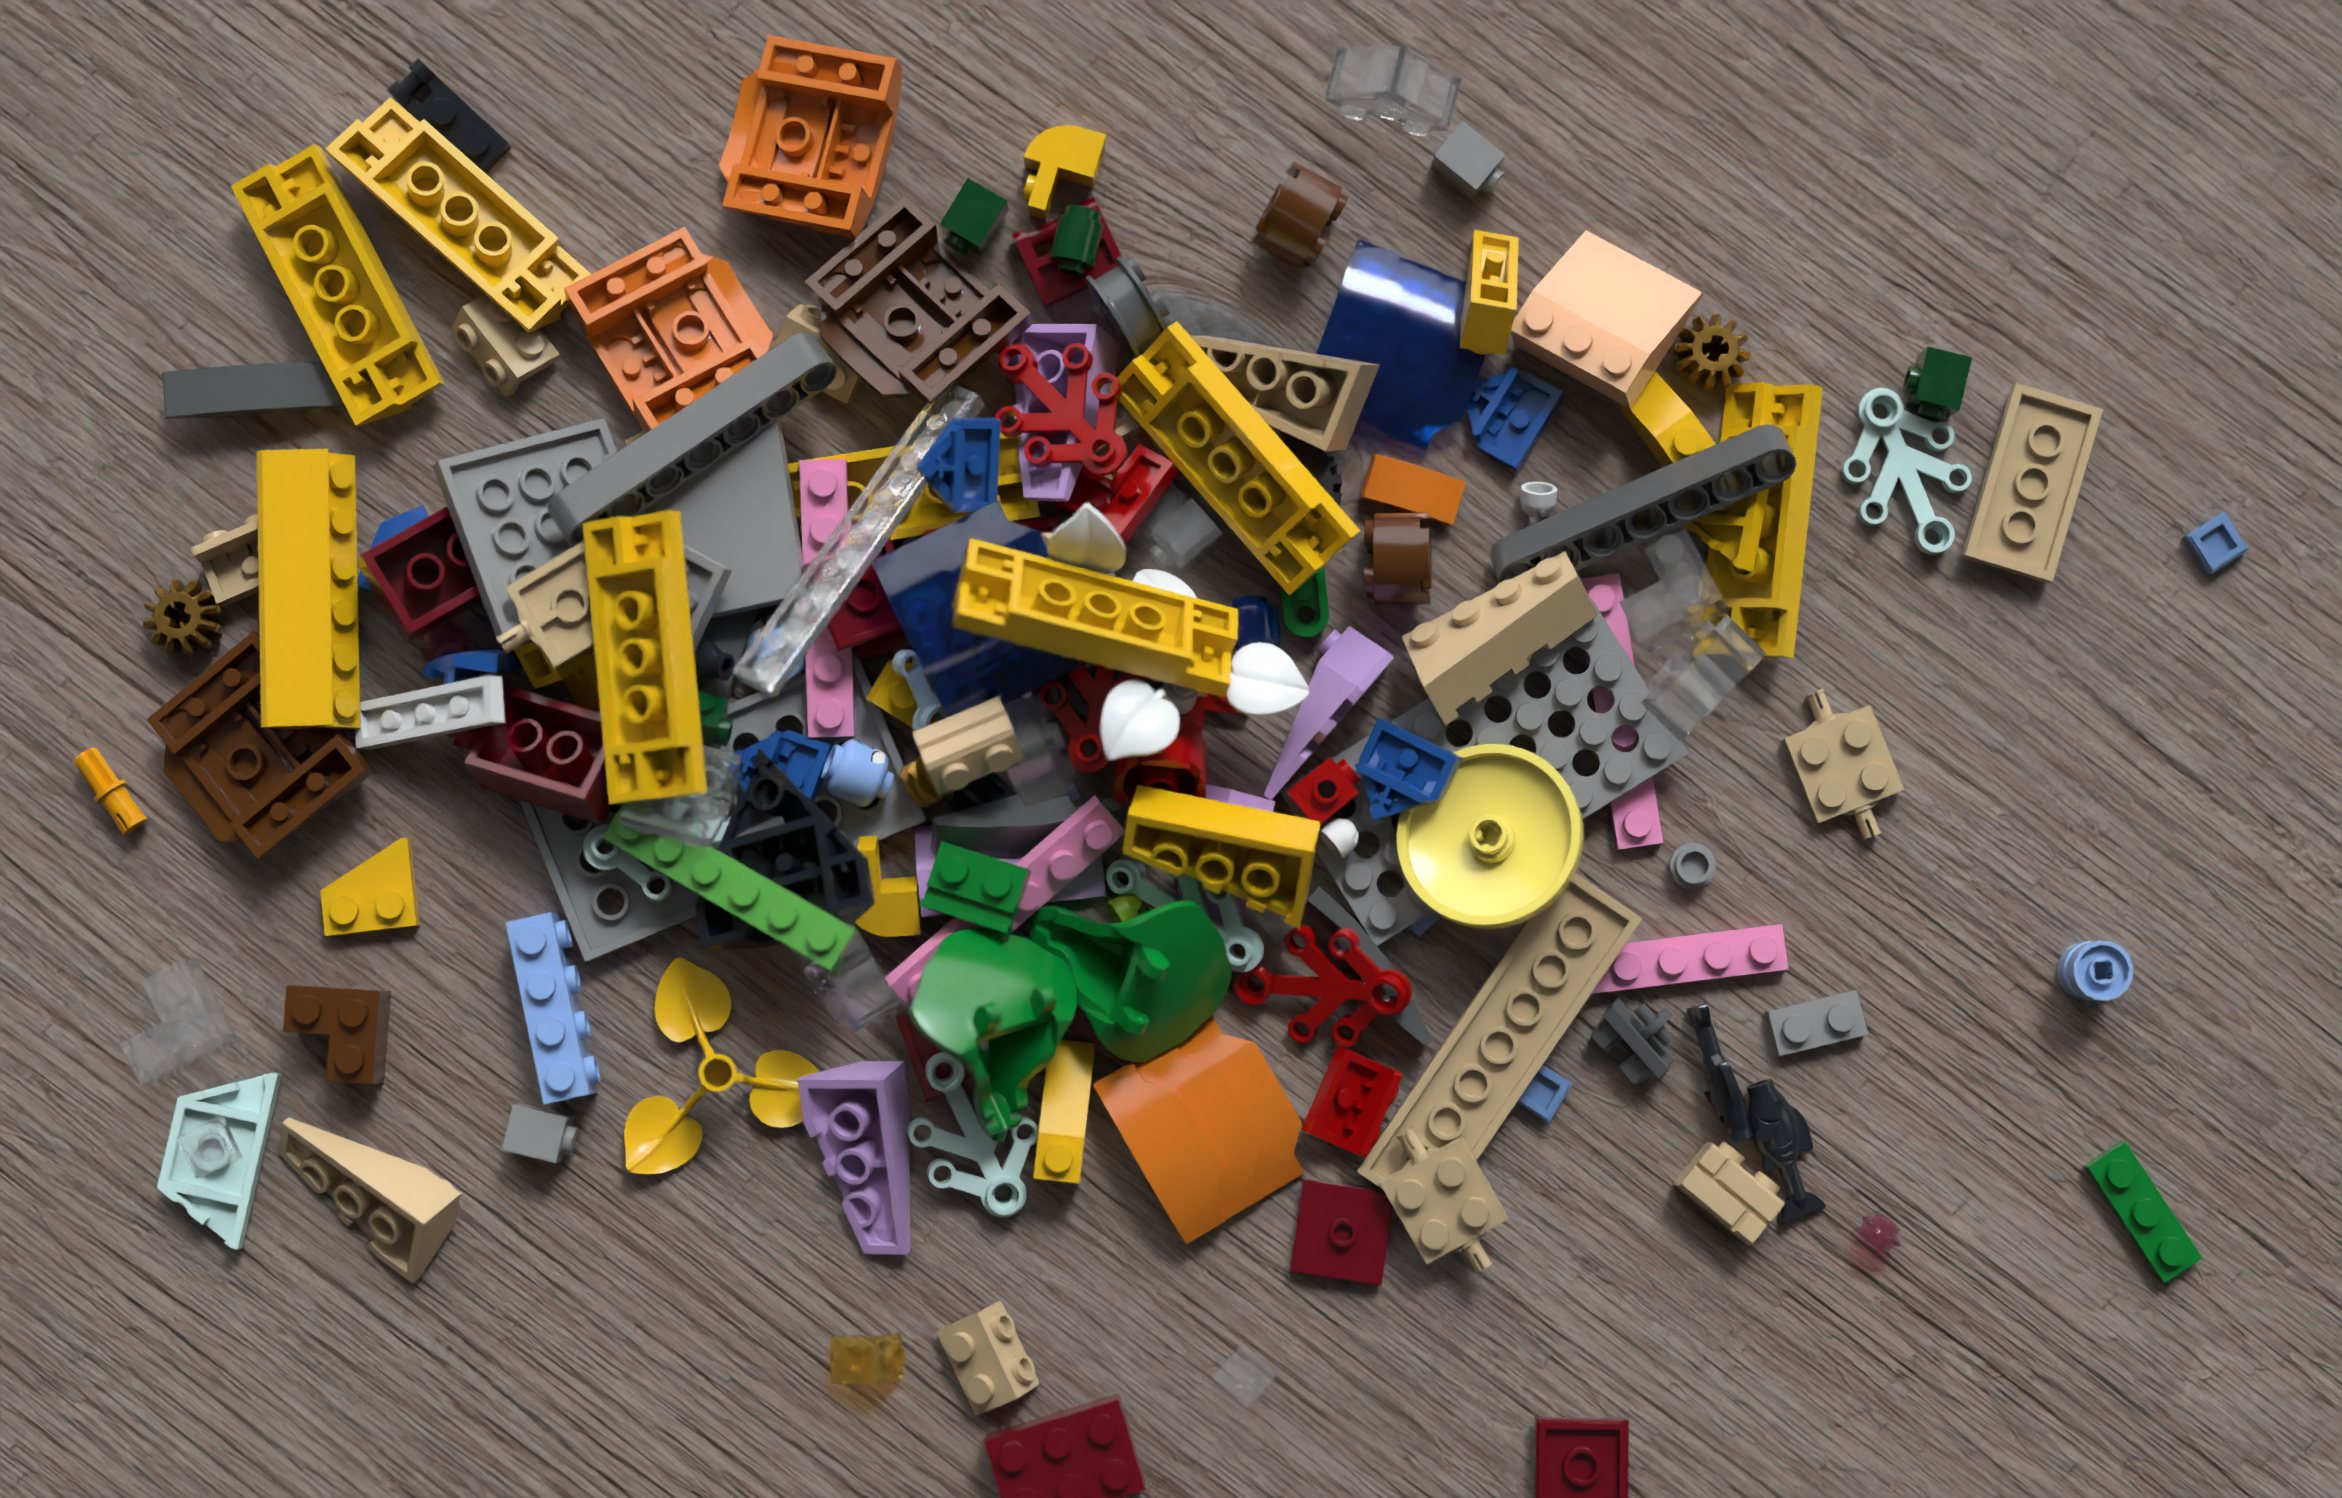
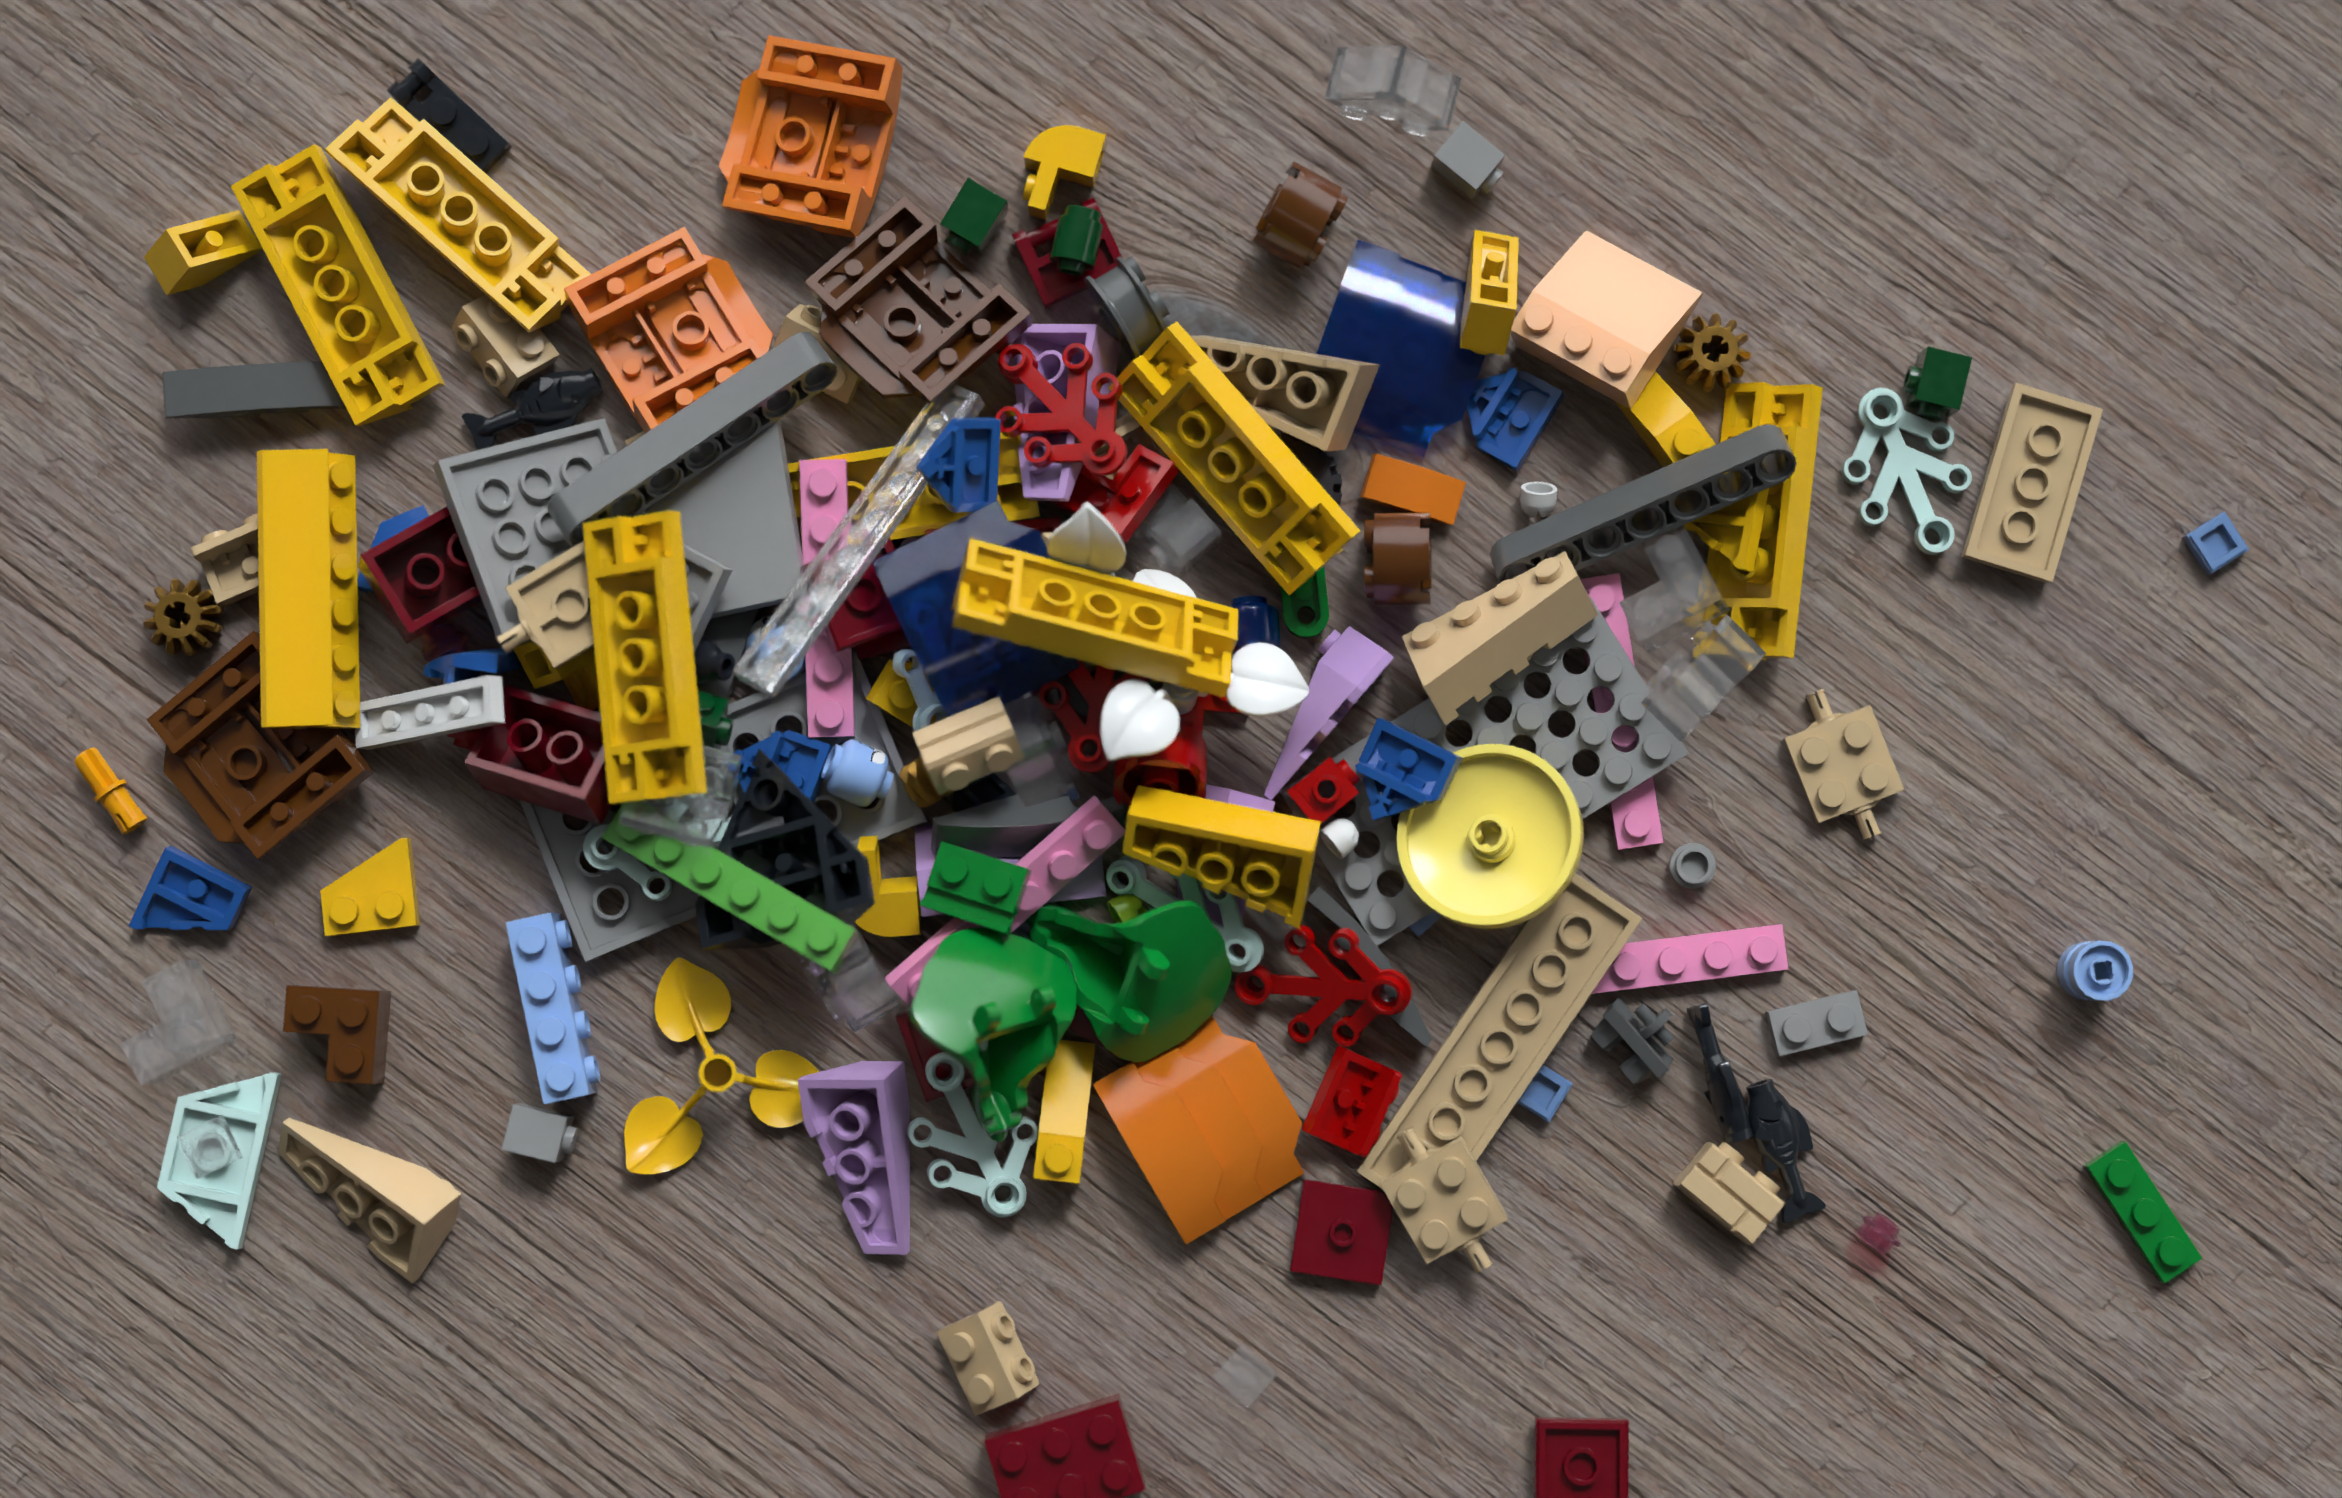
clear yellow bracket [830,1333,905,1385] -> none
none -> blue wing [129,846,253,930]
none -> yellow slope [144,210,262,295]
none -> black animal [462,368,603,450]

